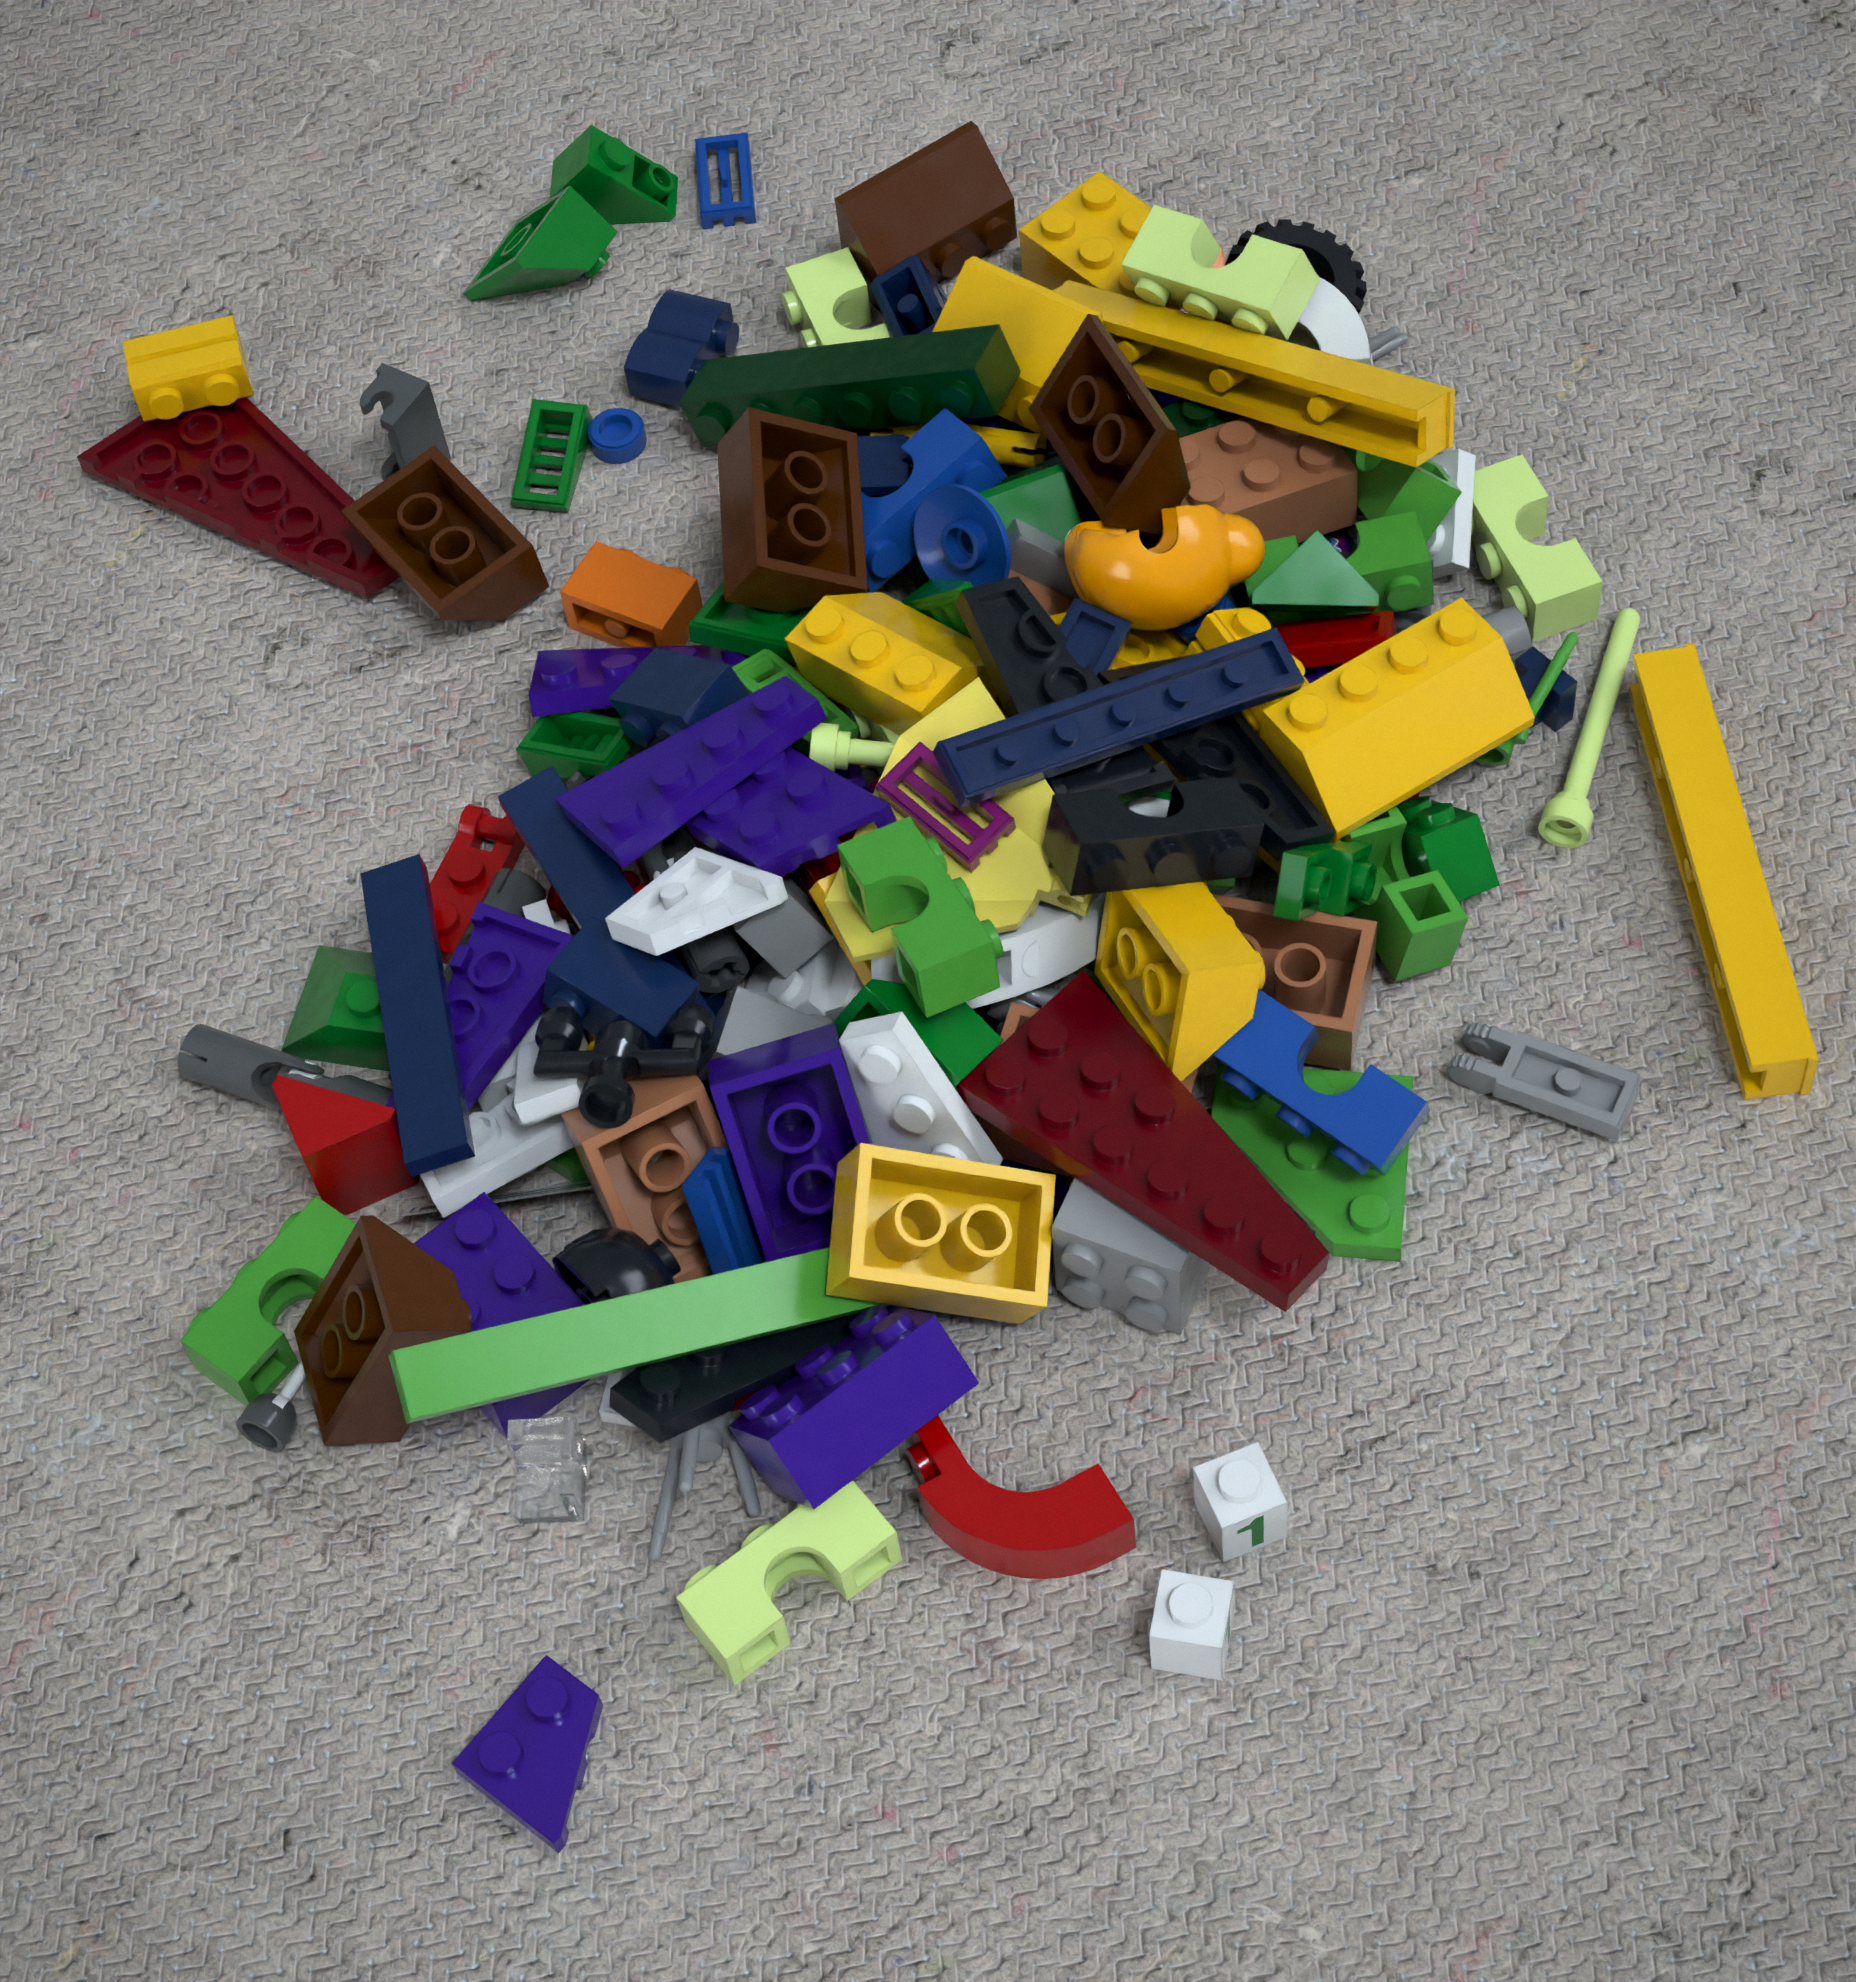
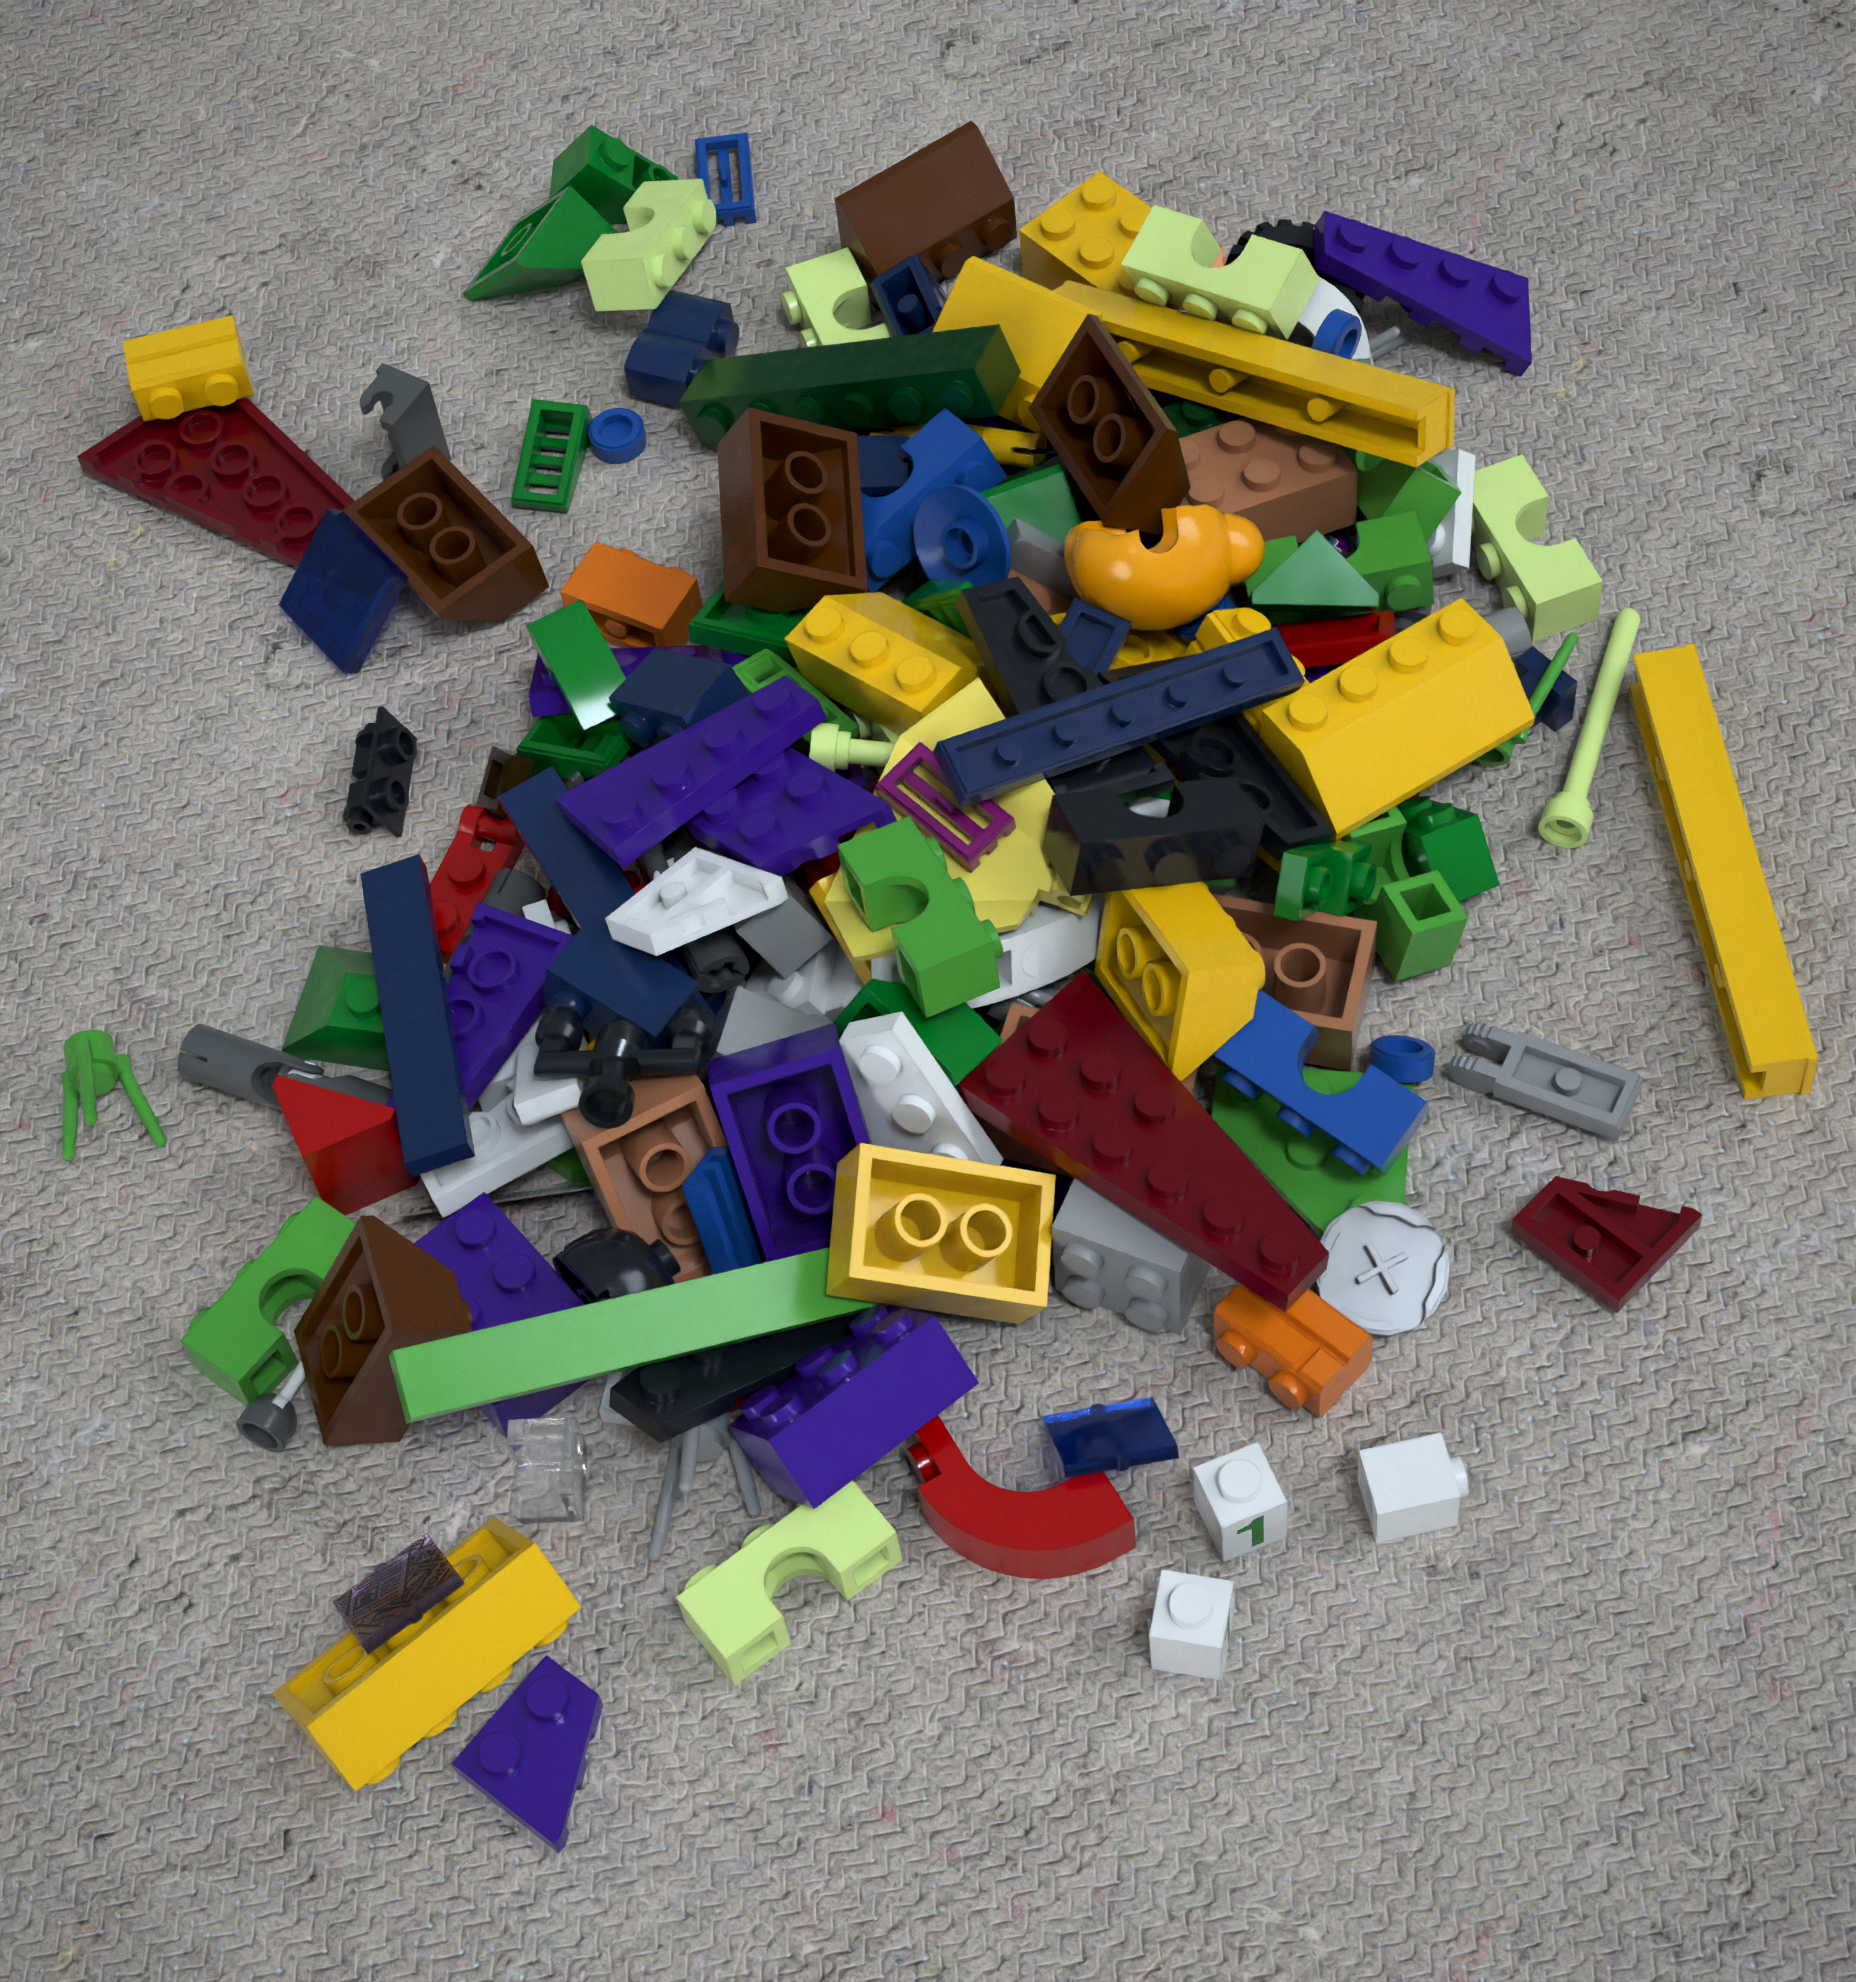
none -> bright green plant [61,1030,167,1161]
none -> yellow slope [272,1516,582,1792]
none -> clear blue tile [278,508,408,674]
none -> piece [333,1533,465,1654]
none -> black hinge [343,706,417,838]
none -> dark brown tile [476,746,535,817]
none -> green slope [526,600,626,733]
none -> yellowish green arch [581,179,716,311]
none -> clear blue piece [1042,1397,1179,1478]
none -> orange brick [1213,1284,1373,1417]
none -> blue tile [1312,309,1362,359]
none -> dark purple wing [1314,211,1532,377]
none -> tile [1314,1200,1450,1338]
none -> white brick [1357,1433,1469,1543]
none -> blue tile [1367,1035,1436,1083]
none -> dark red wing [1511,1176,1702,1313]

